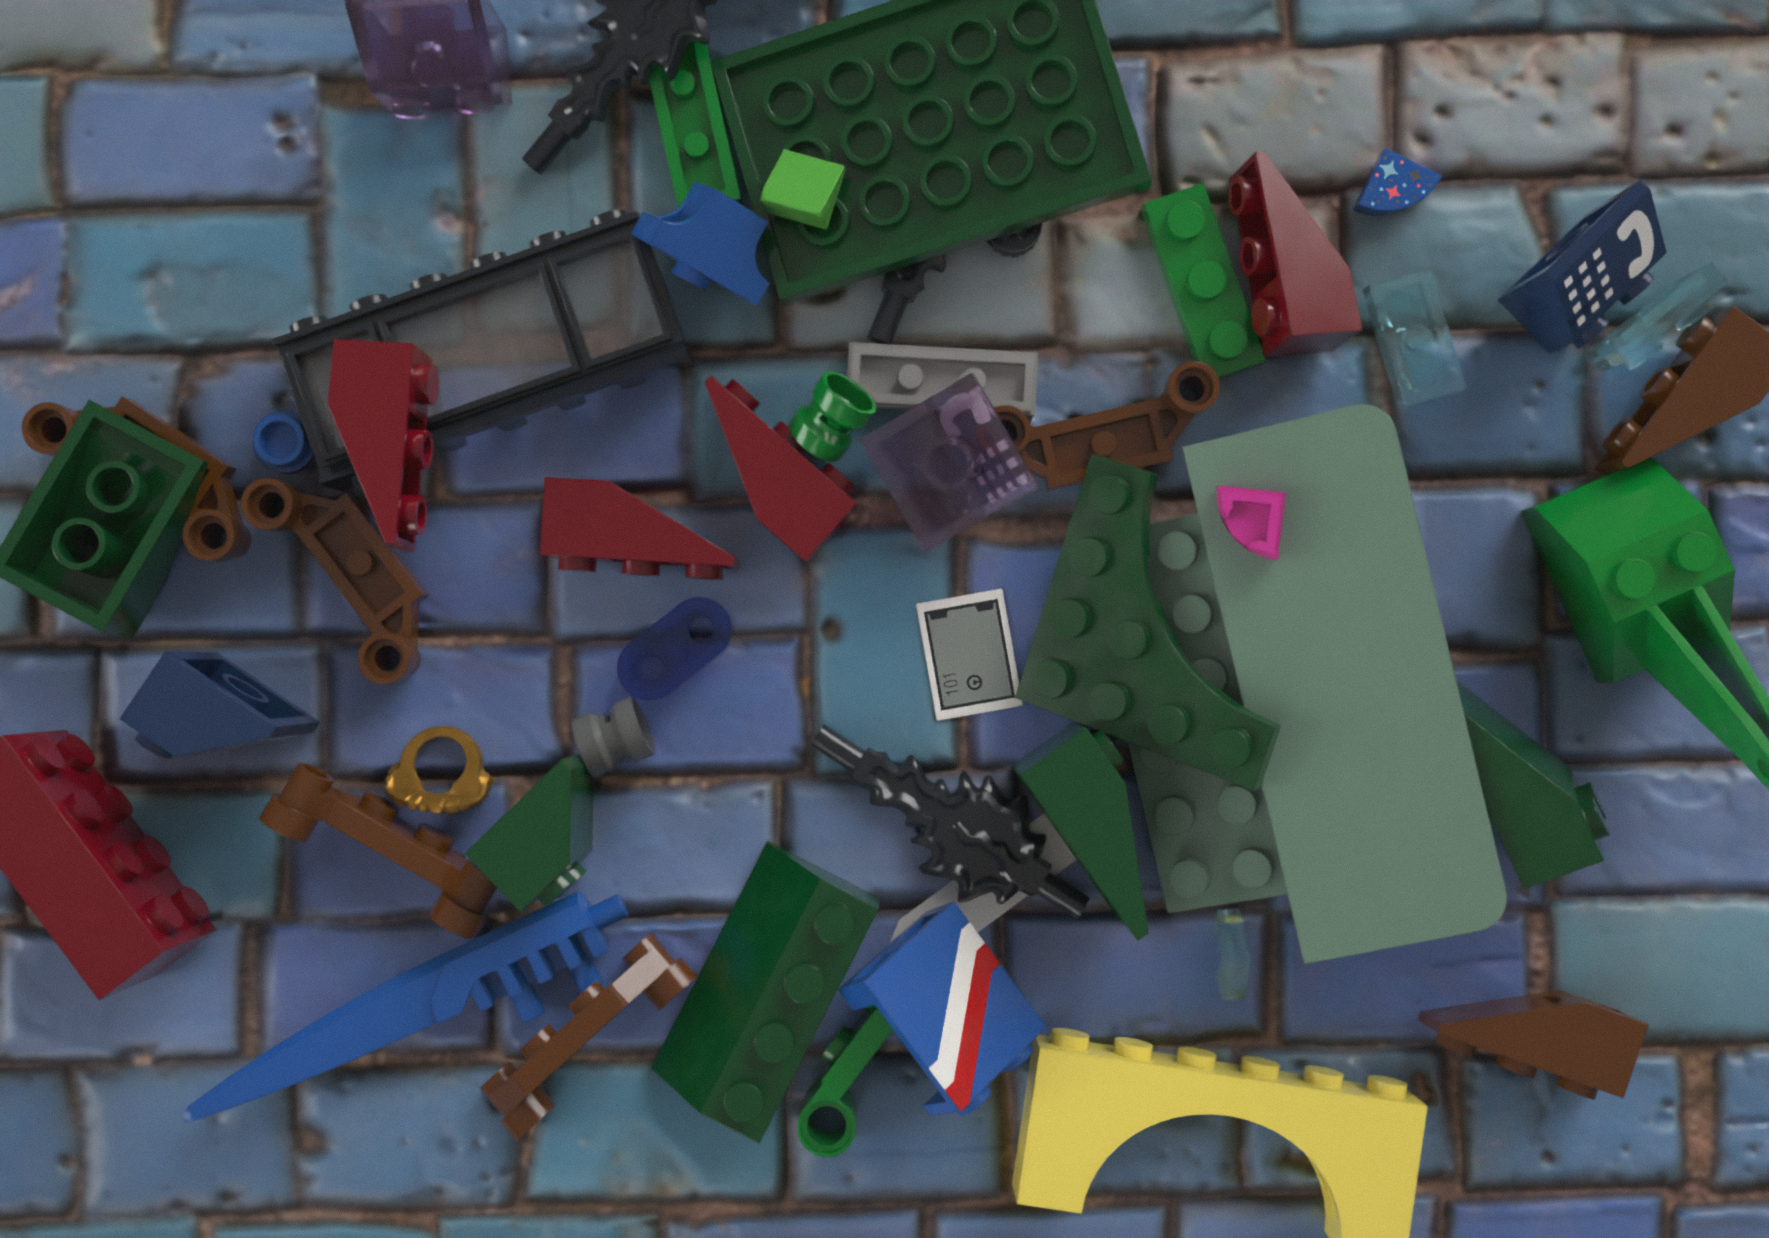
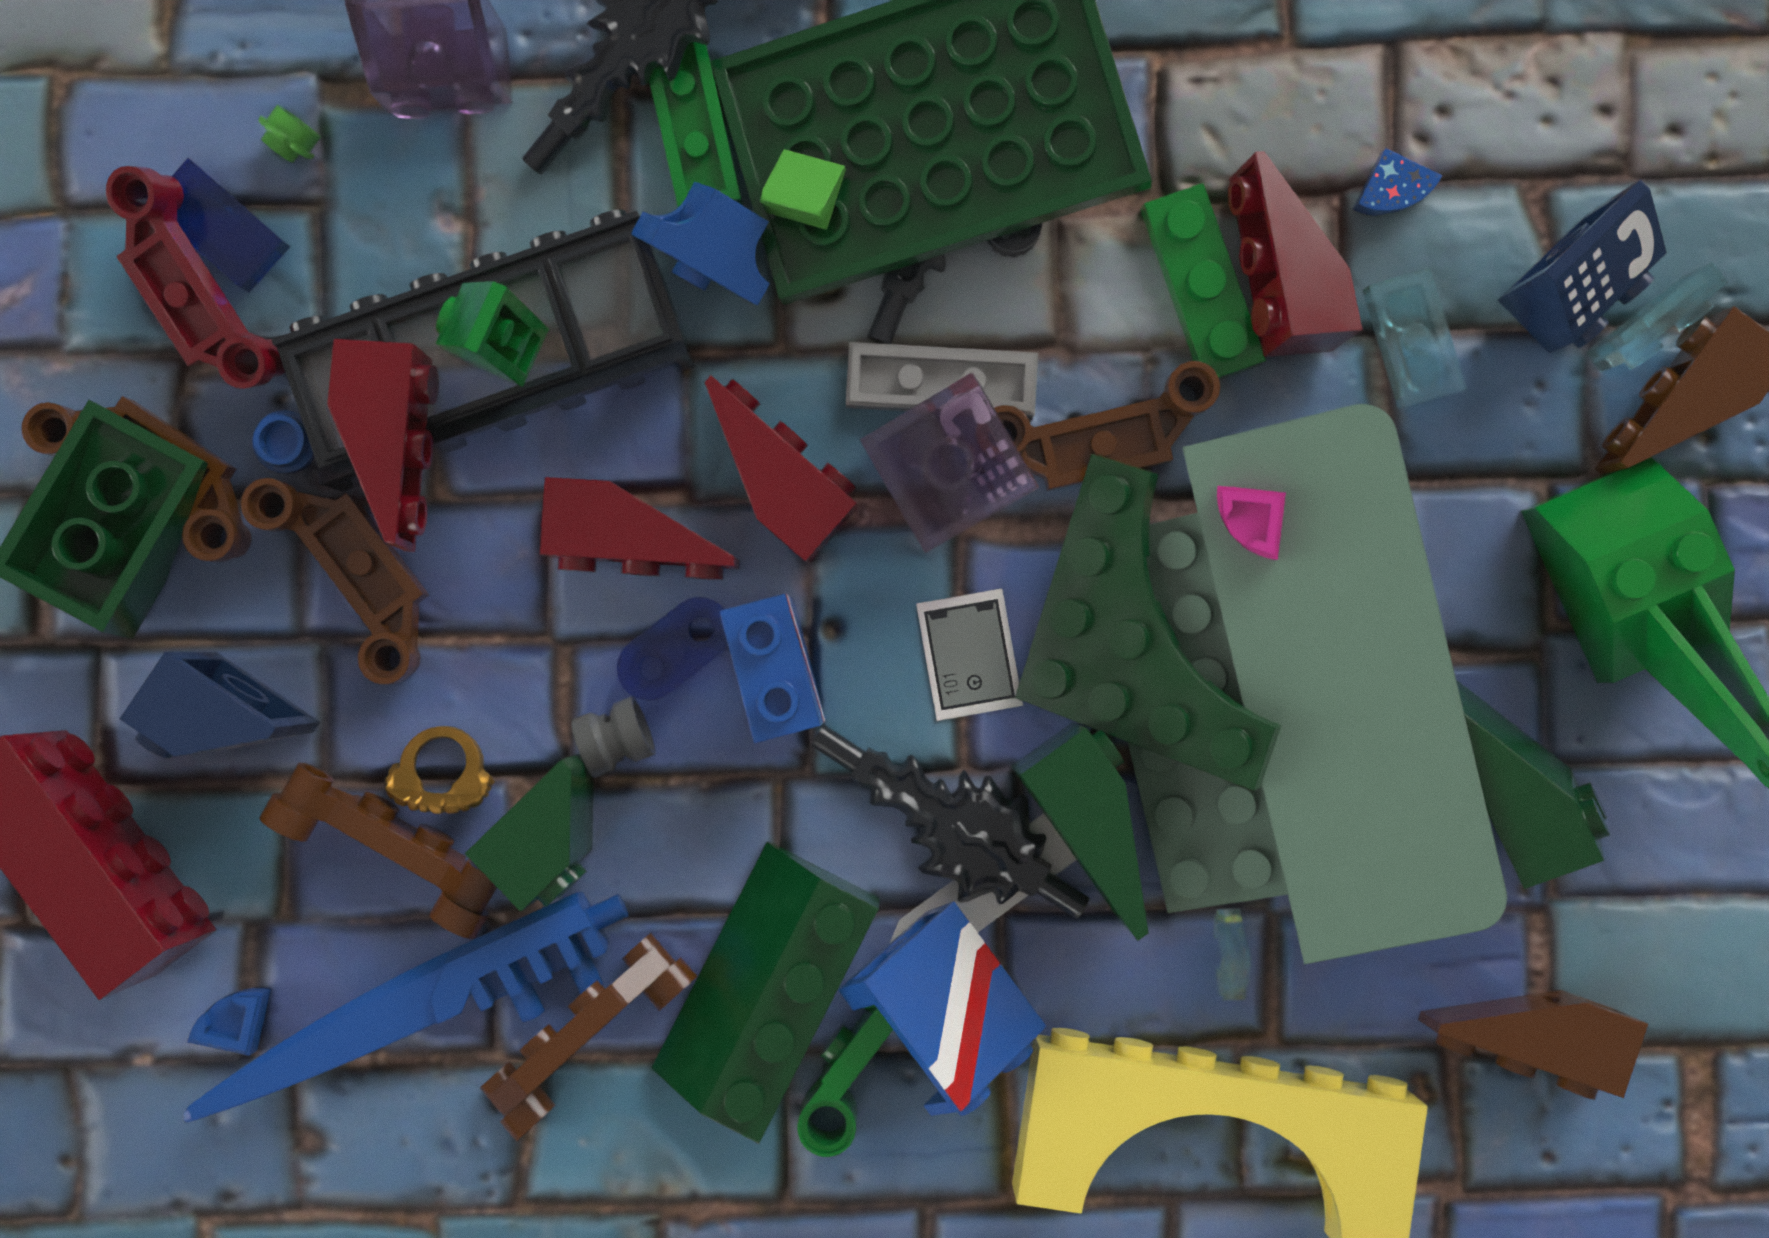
green wheel [788,371,876,462] -> none
none -> dark red plate [106,166,285,389]
none -> clear blue tile [172,158,291,293]
none -> blue tile [187,988,271,1056]
none -> bright green plate [258,104,321,163]
none -> green slope [435,281,549,387]
none -> blue panel [719,593,826,743]

